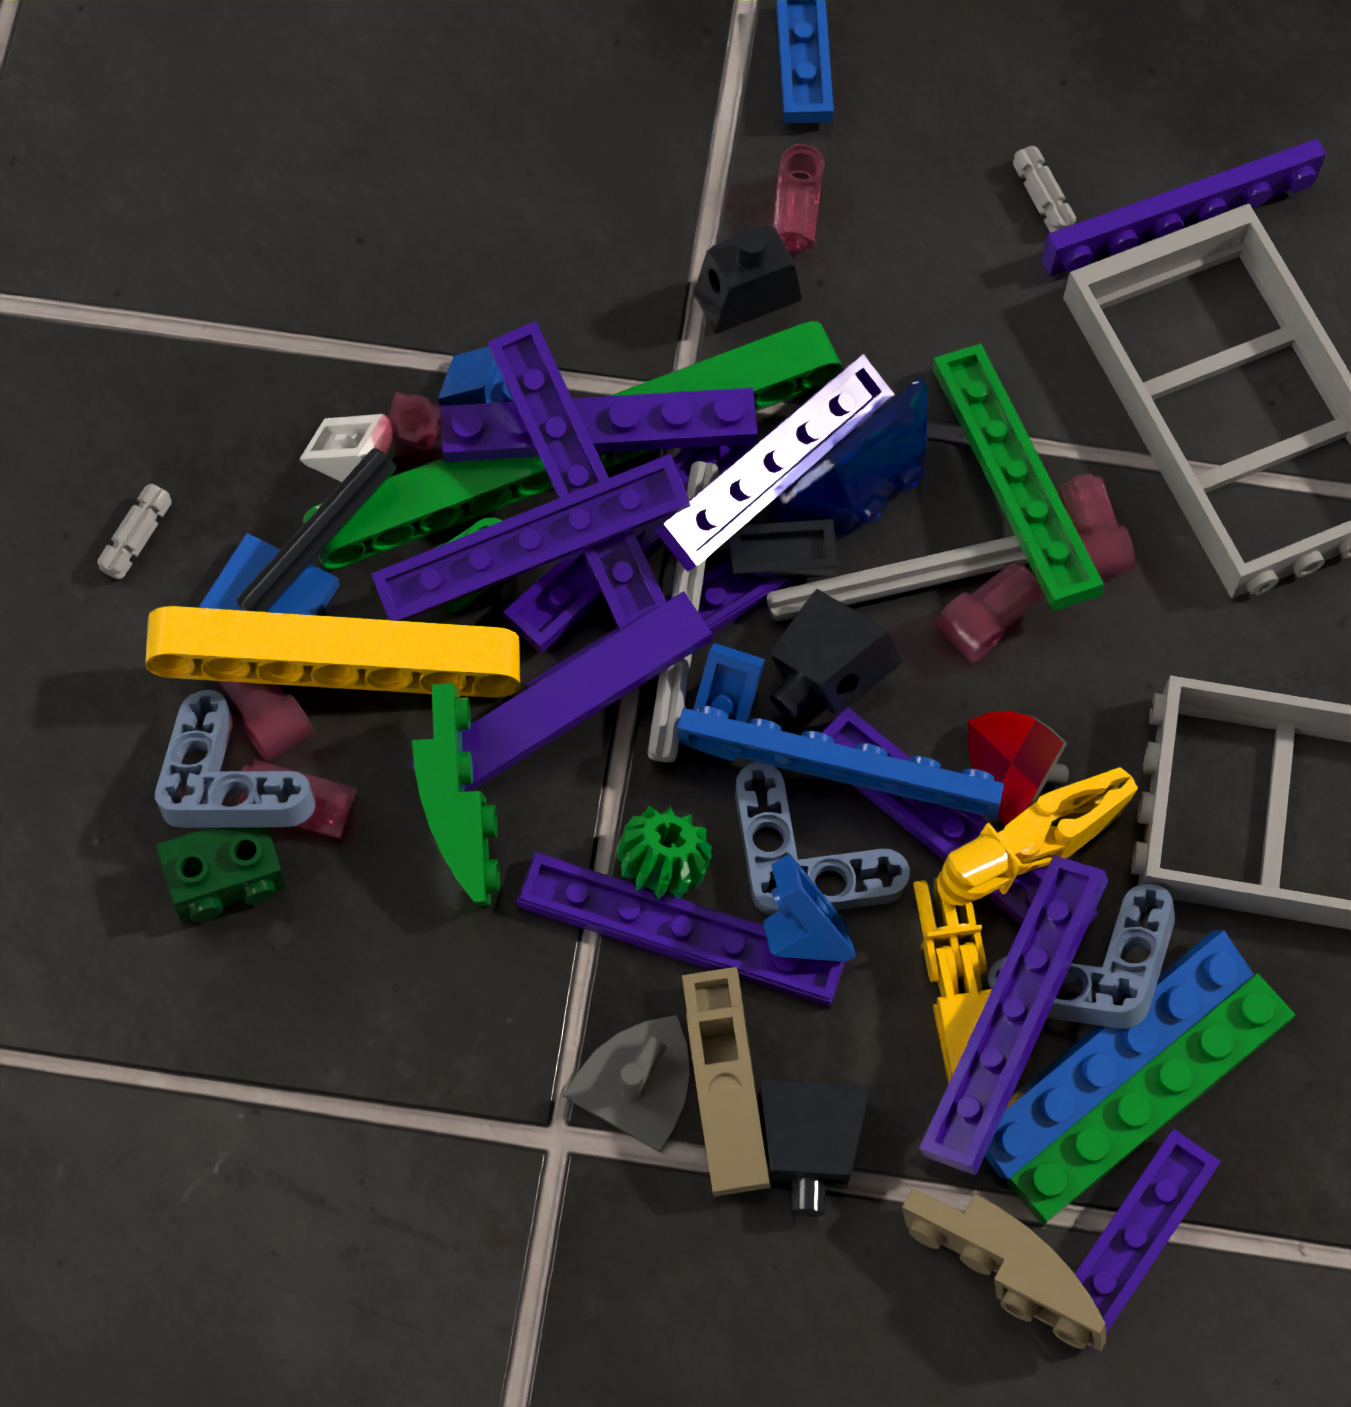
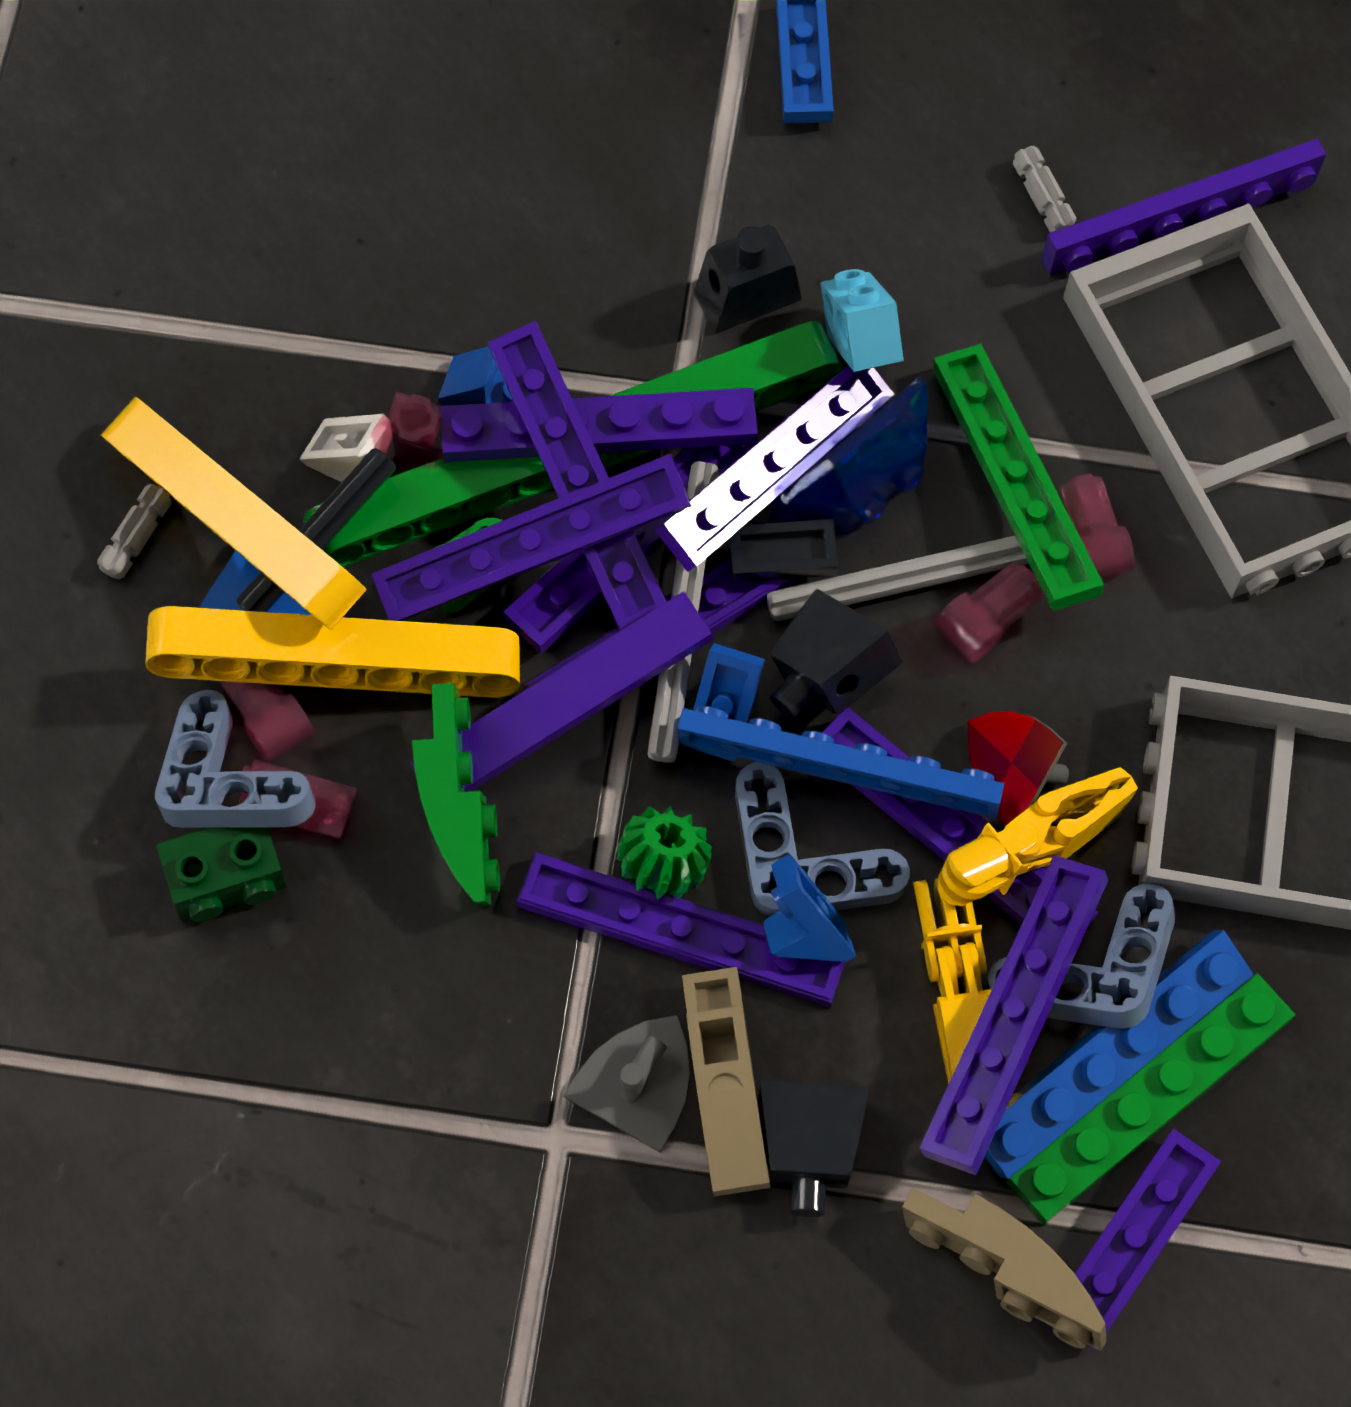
clear pink piece [772,144,825,253] -> none
none -> yellow beam [101,396,367,631]
none -> medium azure brick [820,269,904,372]

